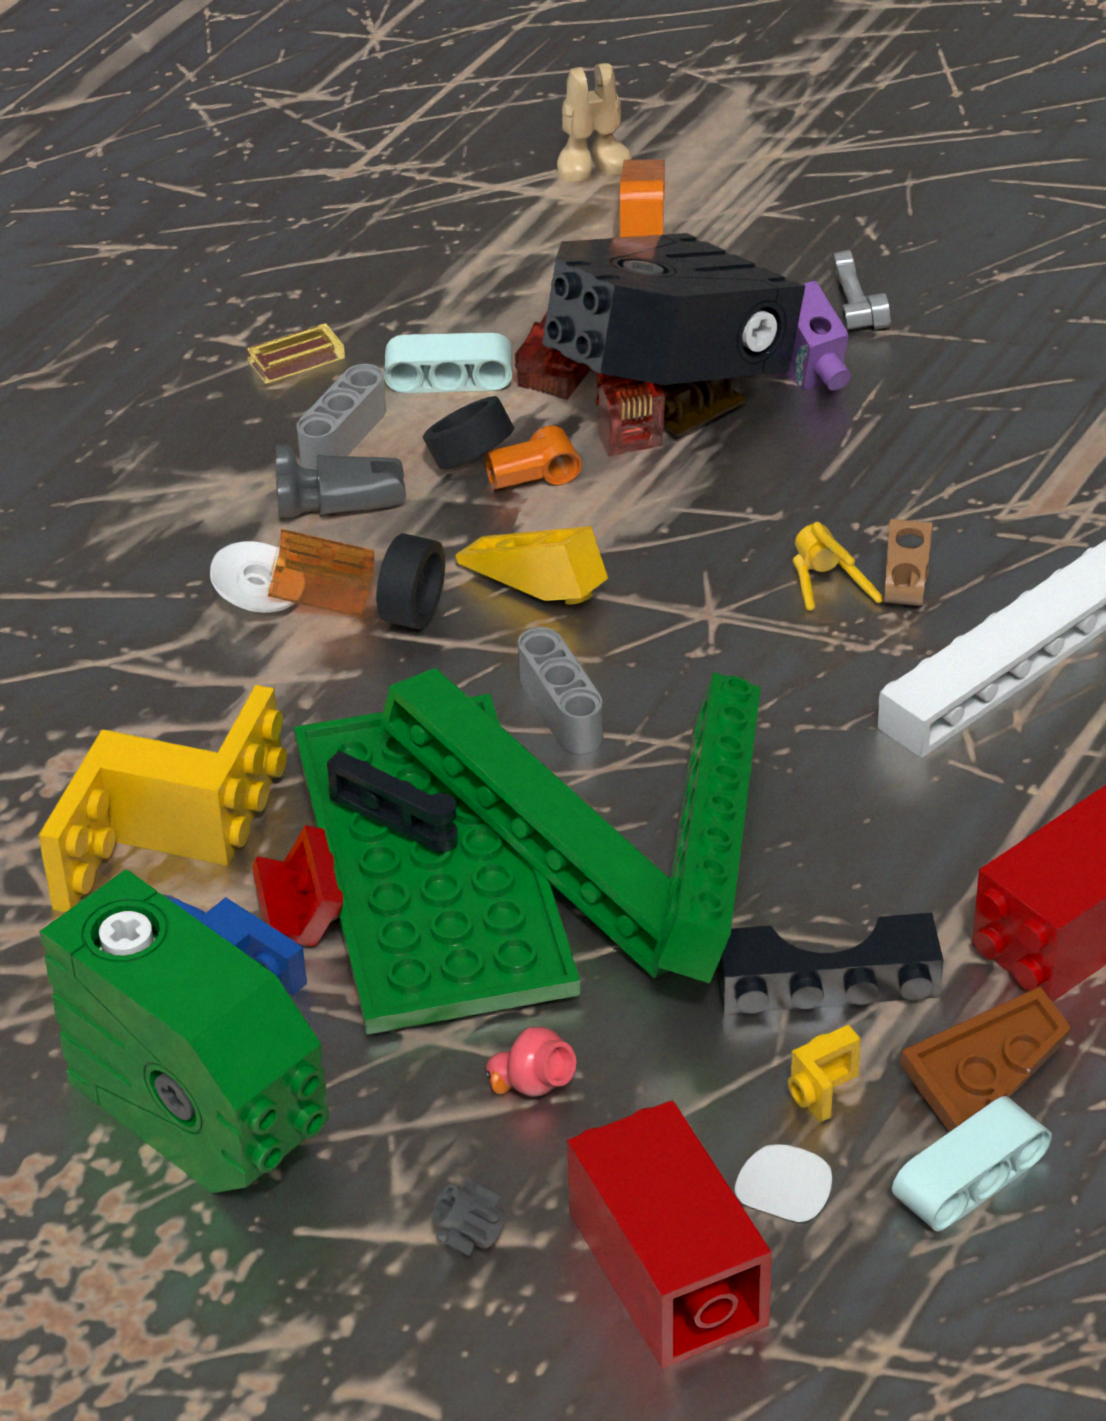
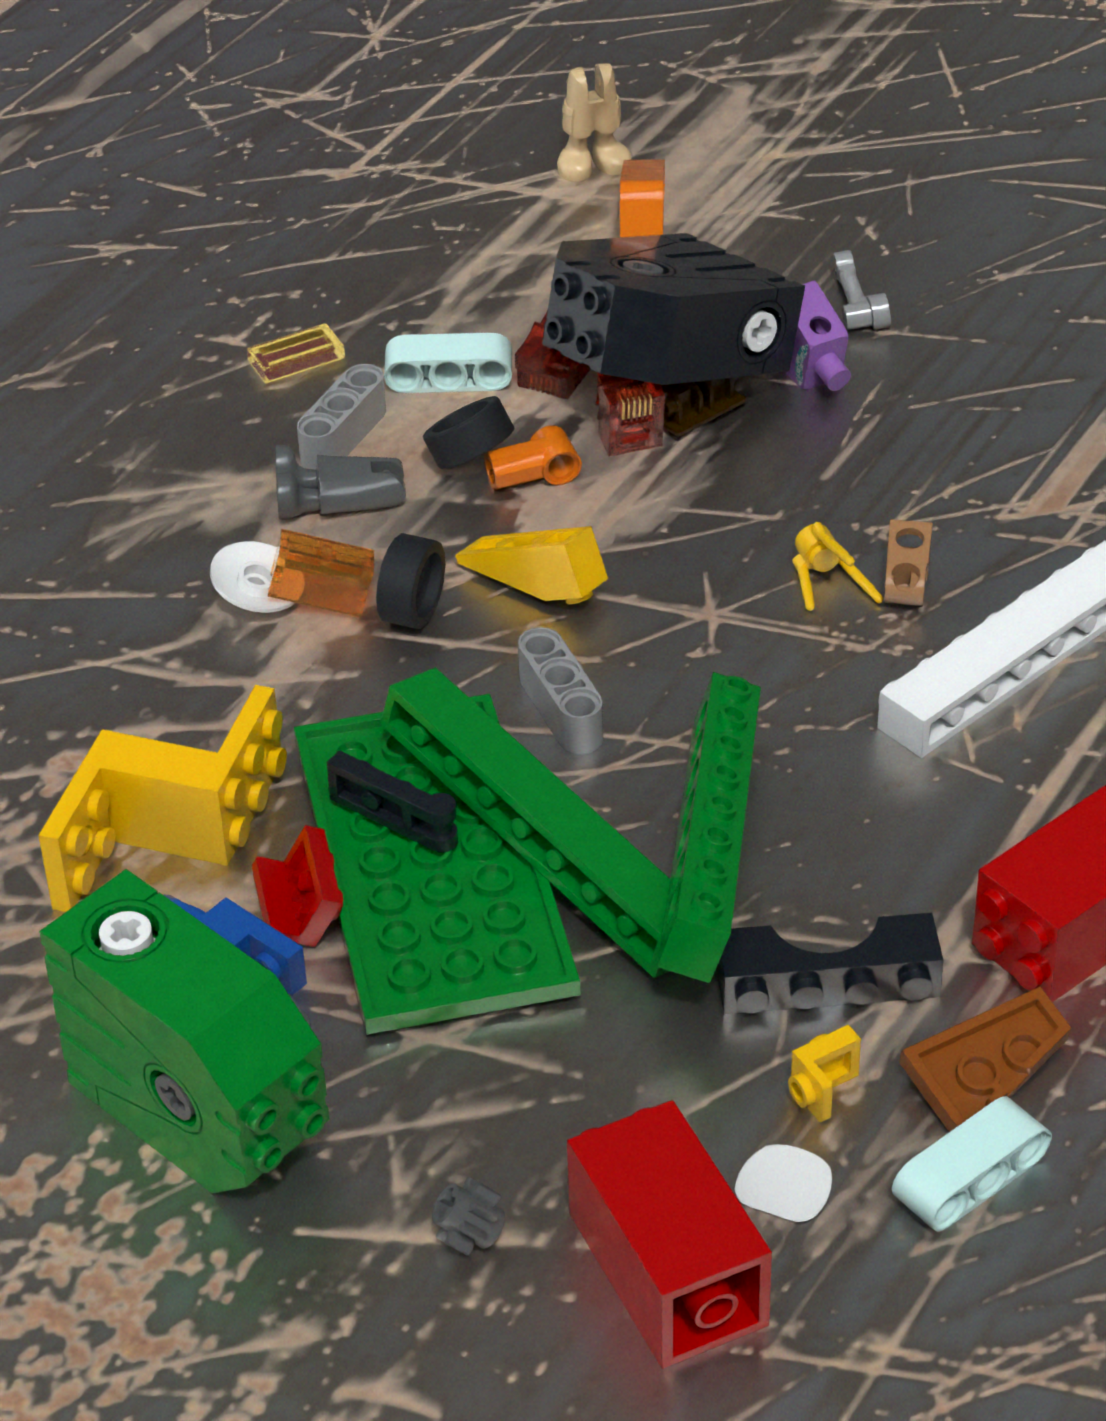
coral animal [485,1027,576,1097] -> none

